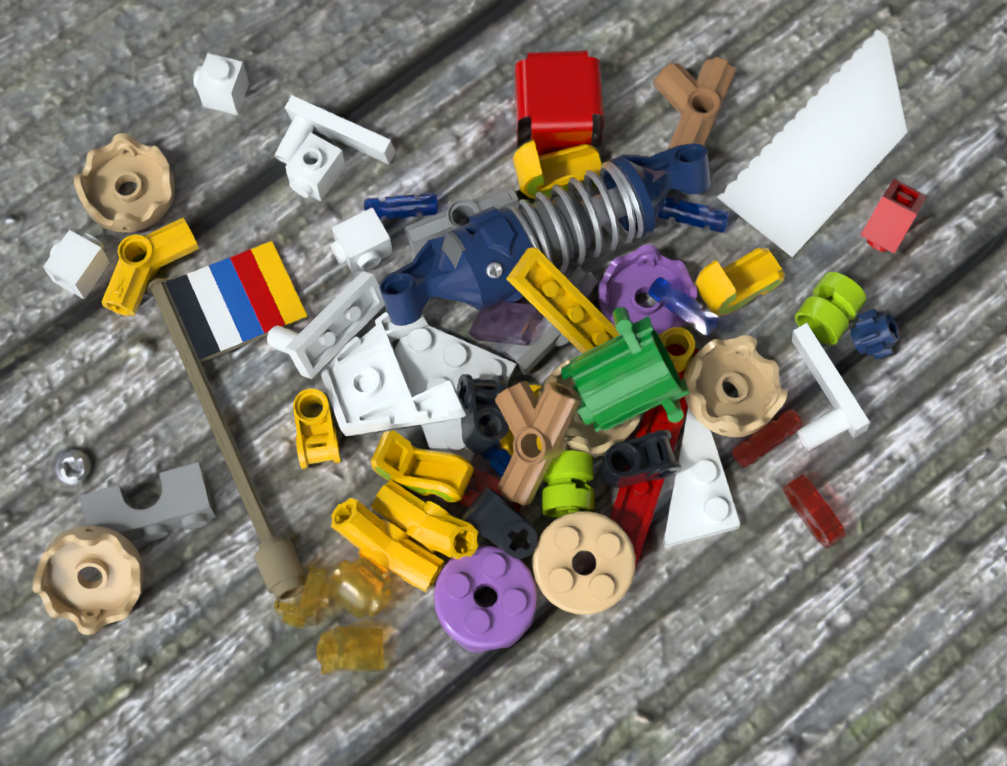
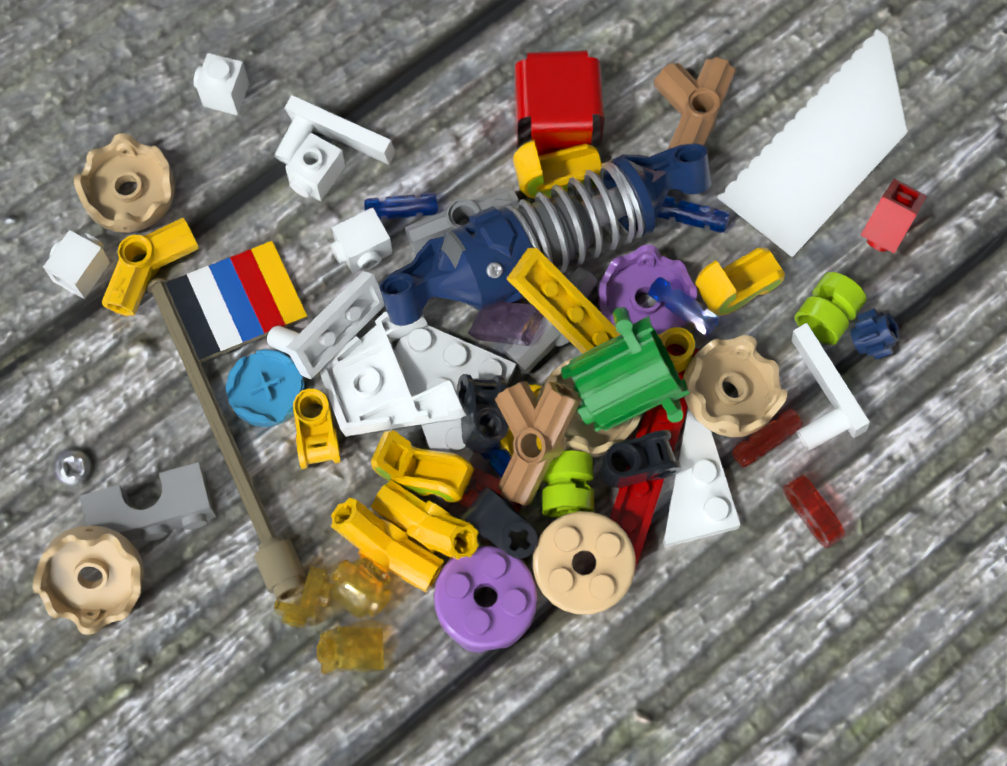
none -> dark azure tile [226,349,305,427]

